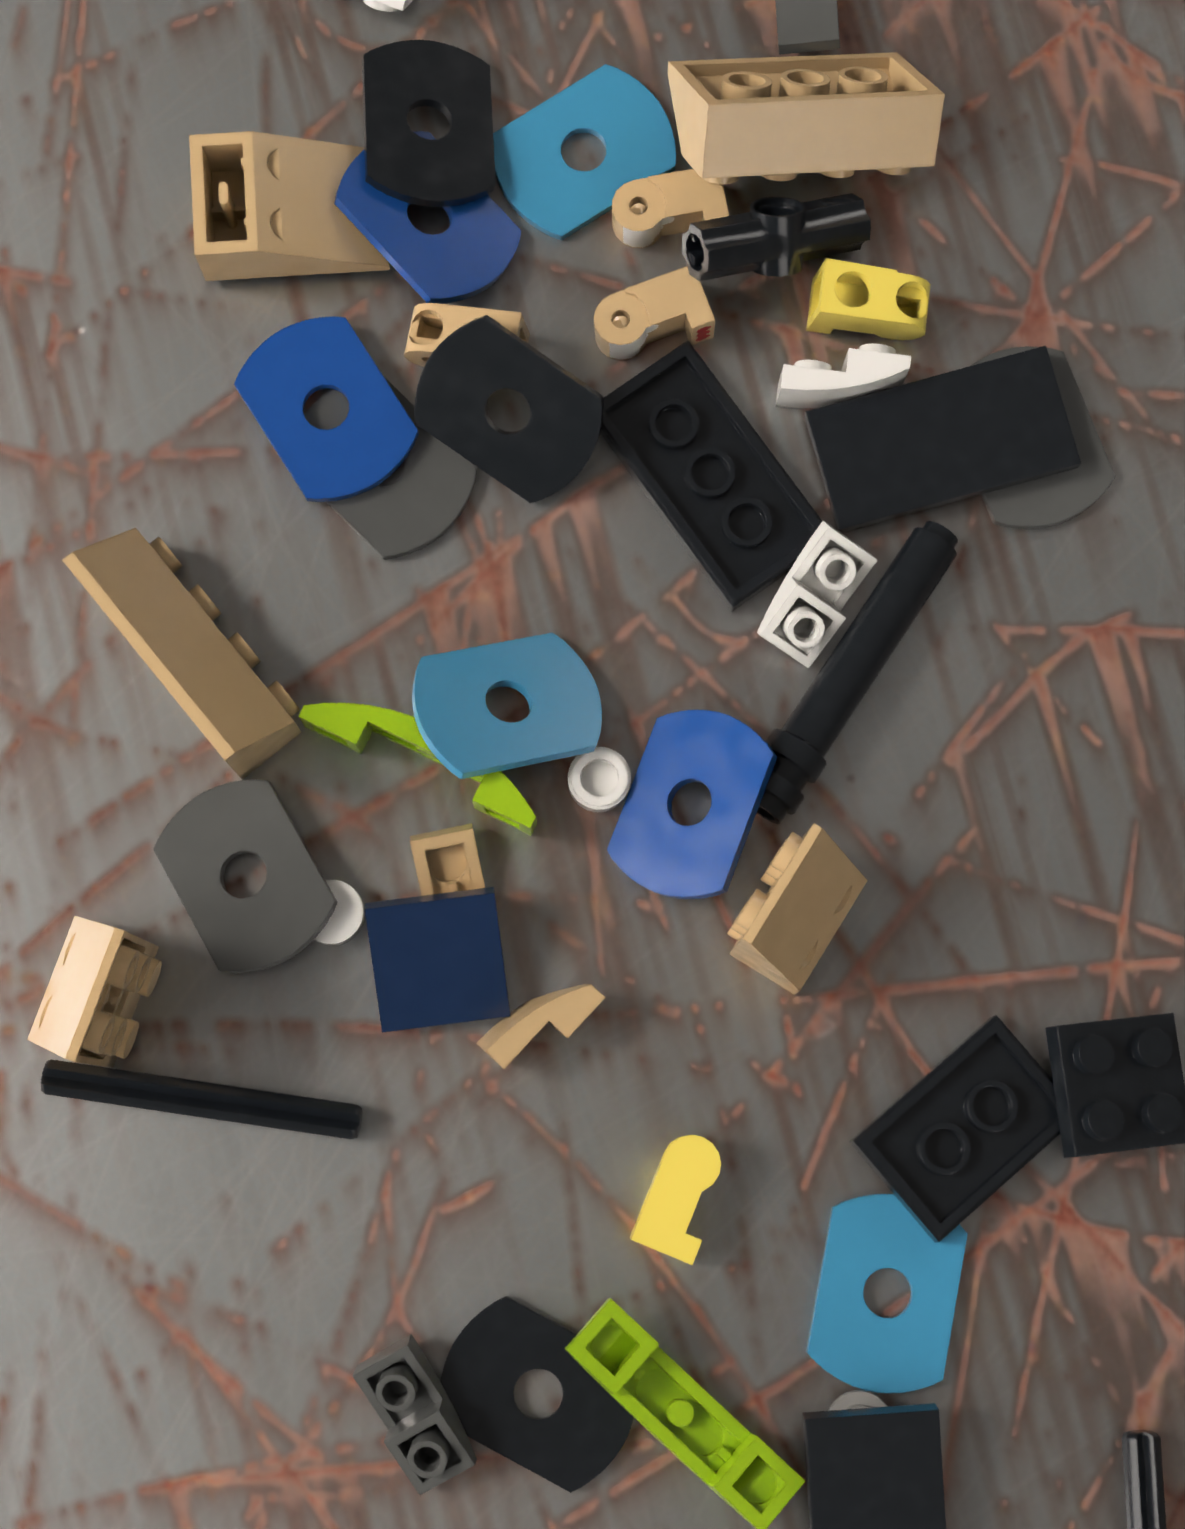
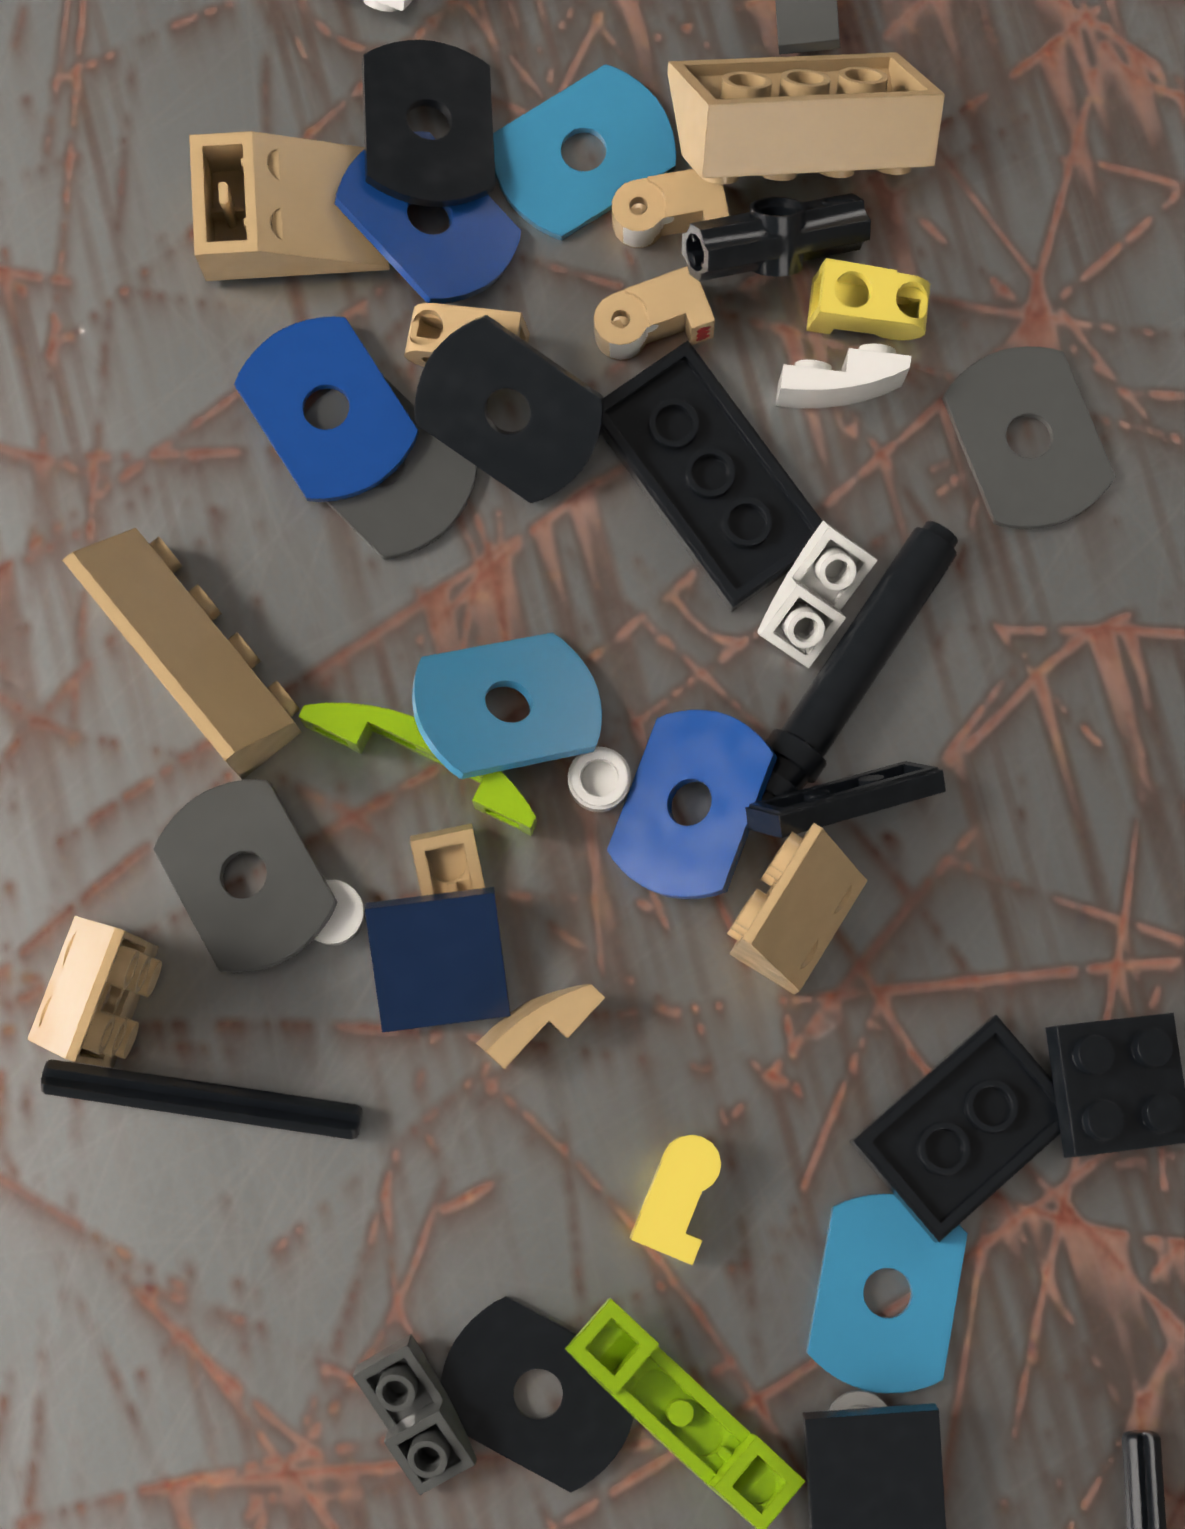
black tile [804,345,1081,533] -> none
none -> black tile [745,761,946,838]

